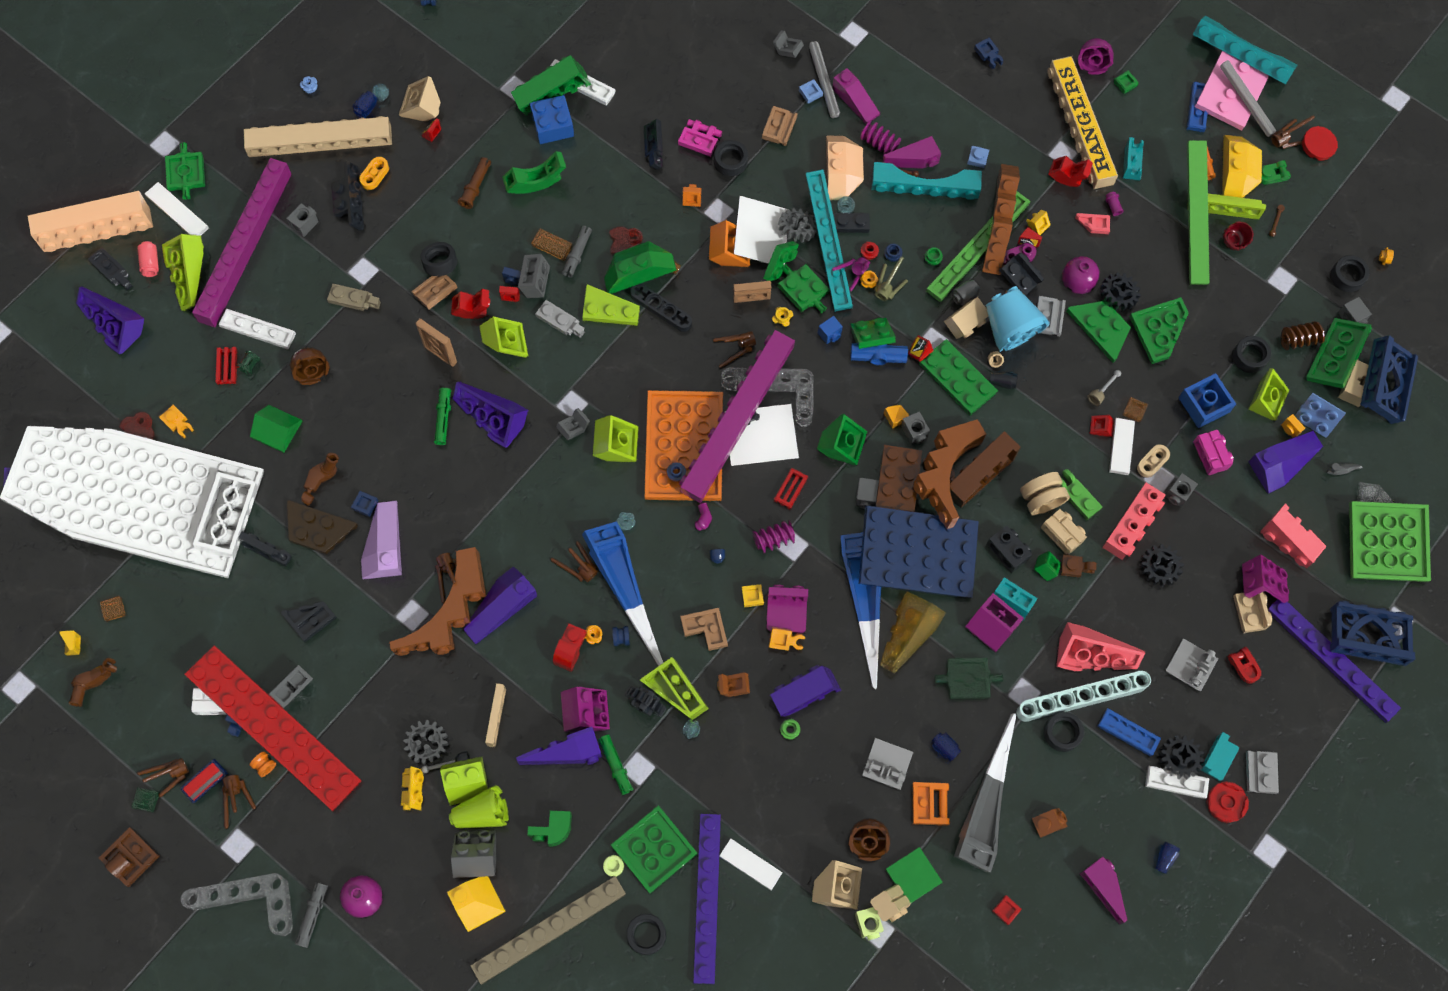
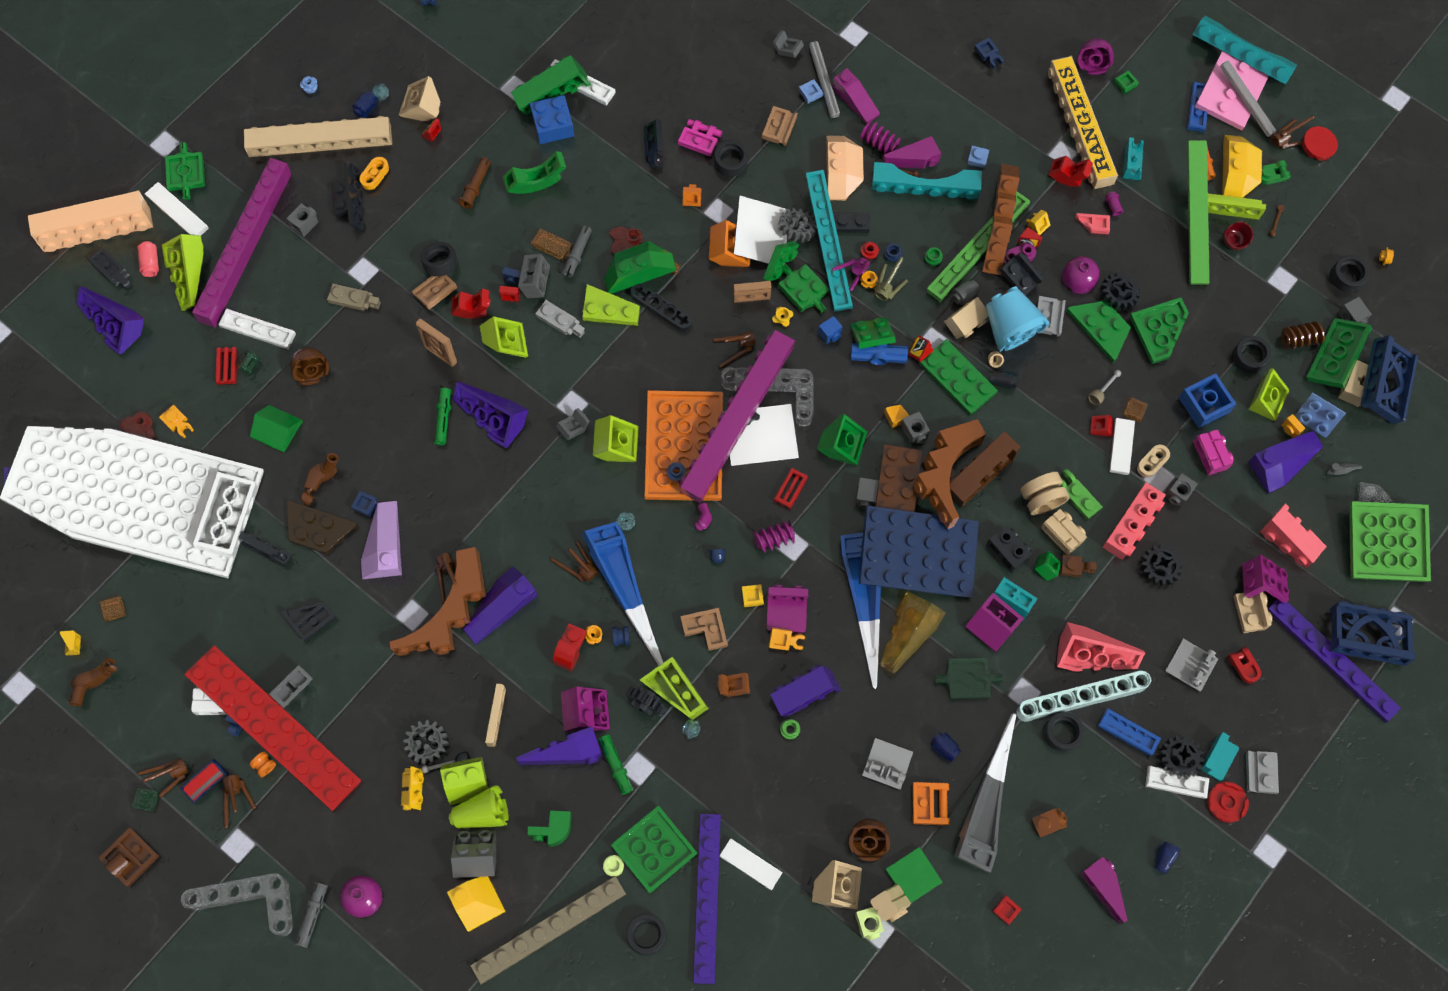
clear light blue plate [837,196,855,213] -> none

